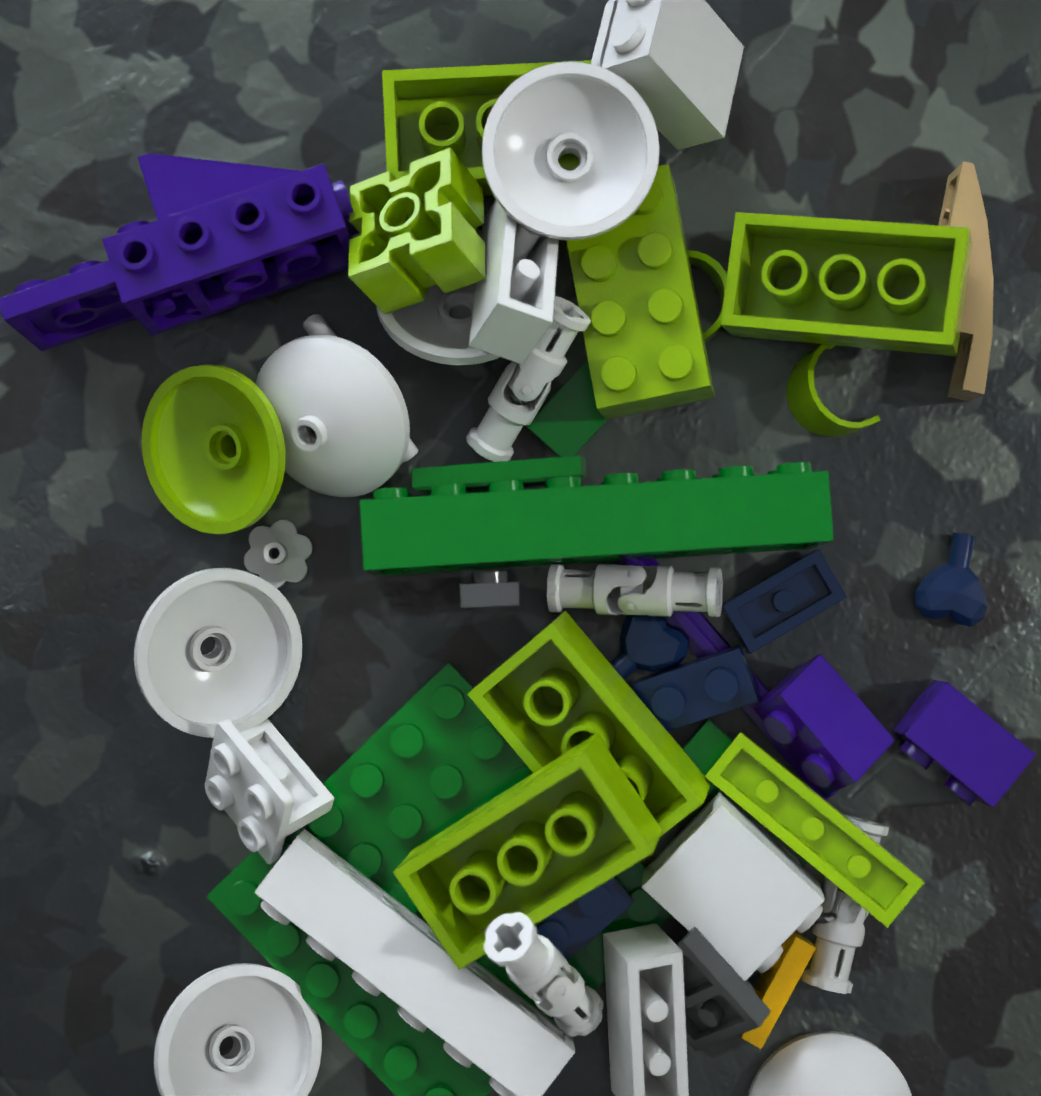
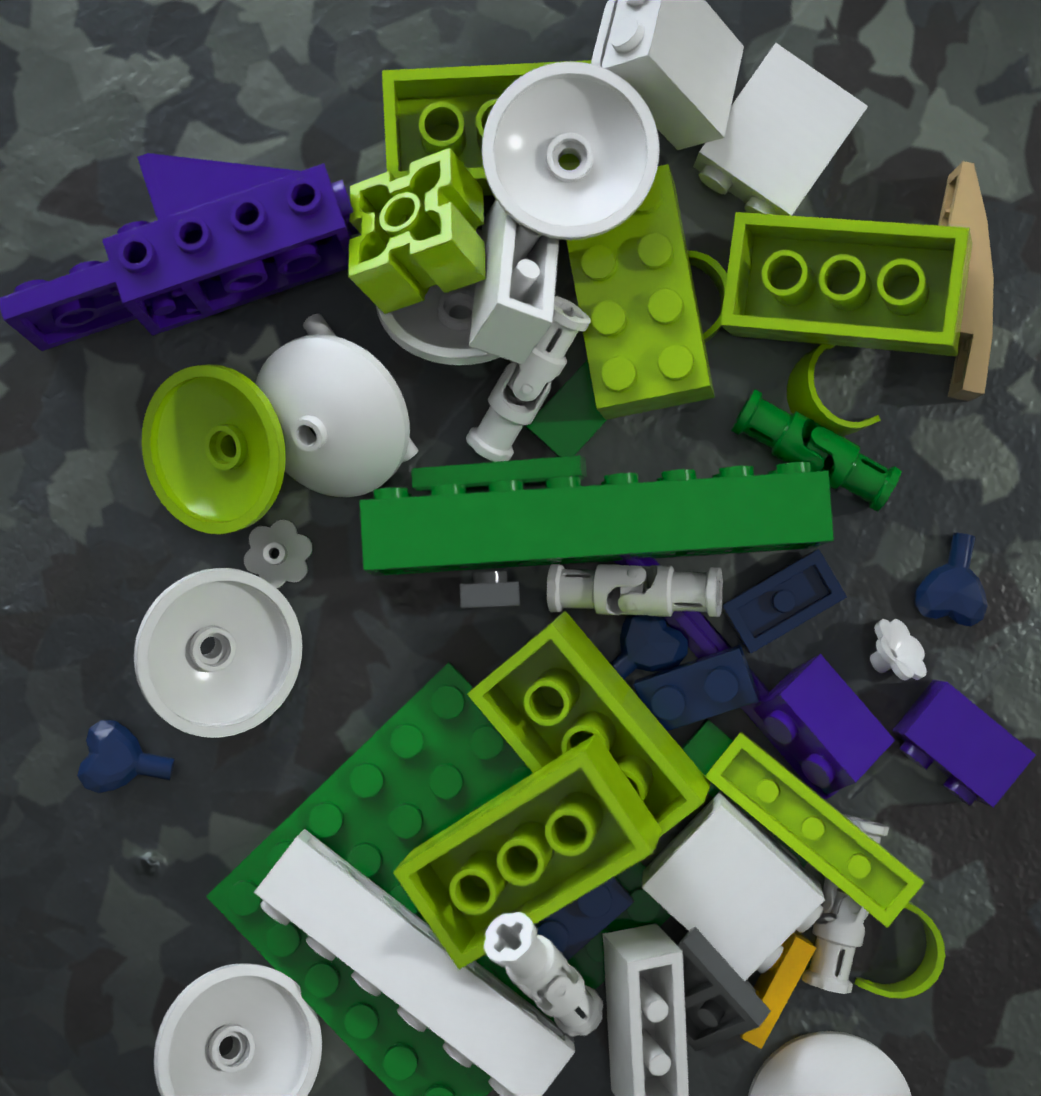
white bracket [205,718,334,865] -> none
none -> dark blue rock [77,720,175,793]
none -> white brick [693,43,868,216]
none -> green piece [730,389,902,512]
none -> lime helmet [854,902,945,999]
none -> white plant [870,619,927,681]

